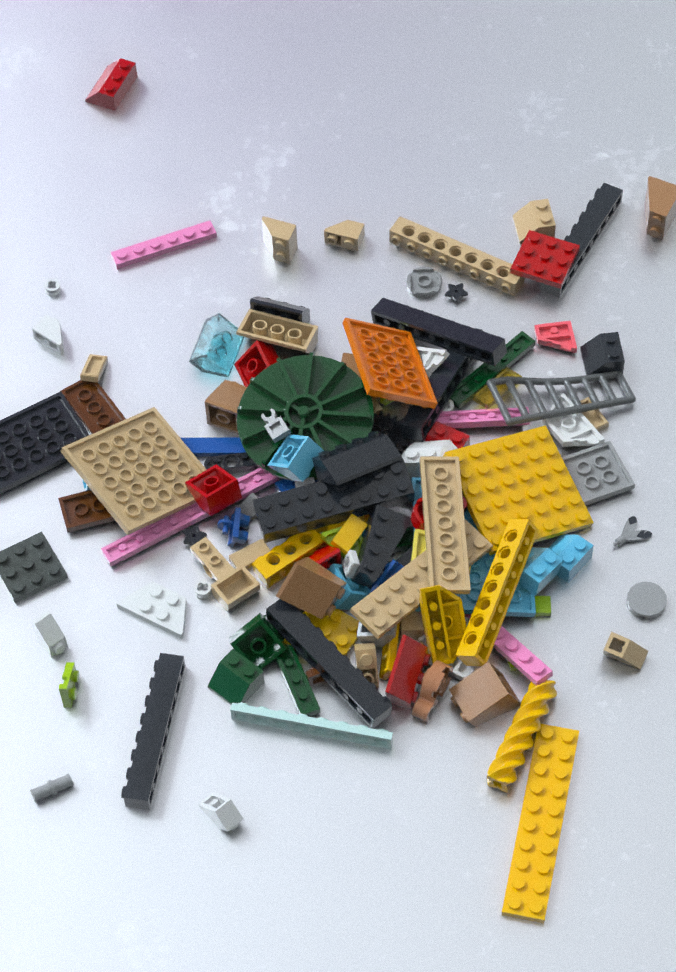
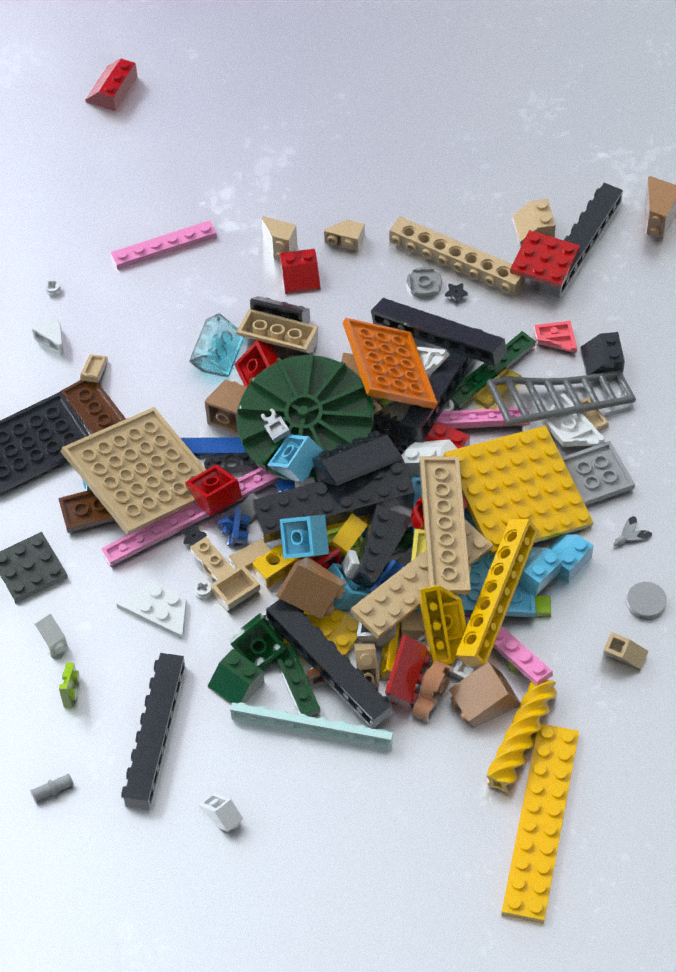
none -> red slope [280,249,321,294]
none -> medium azure slope [280,515,329,559]

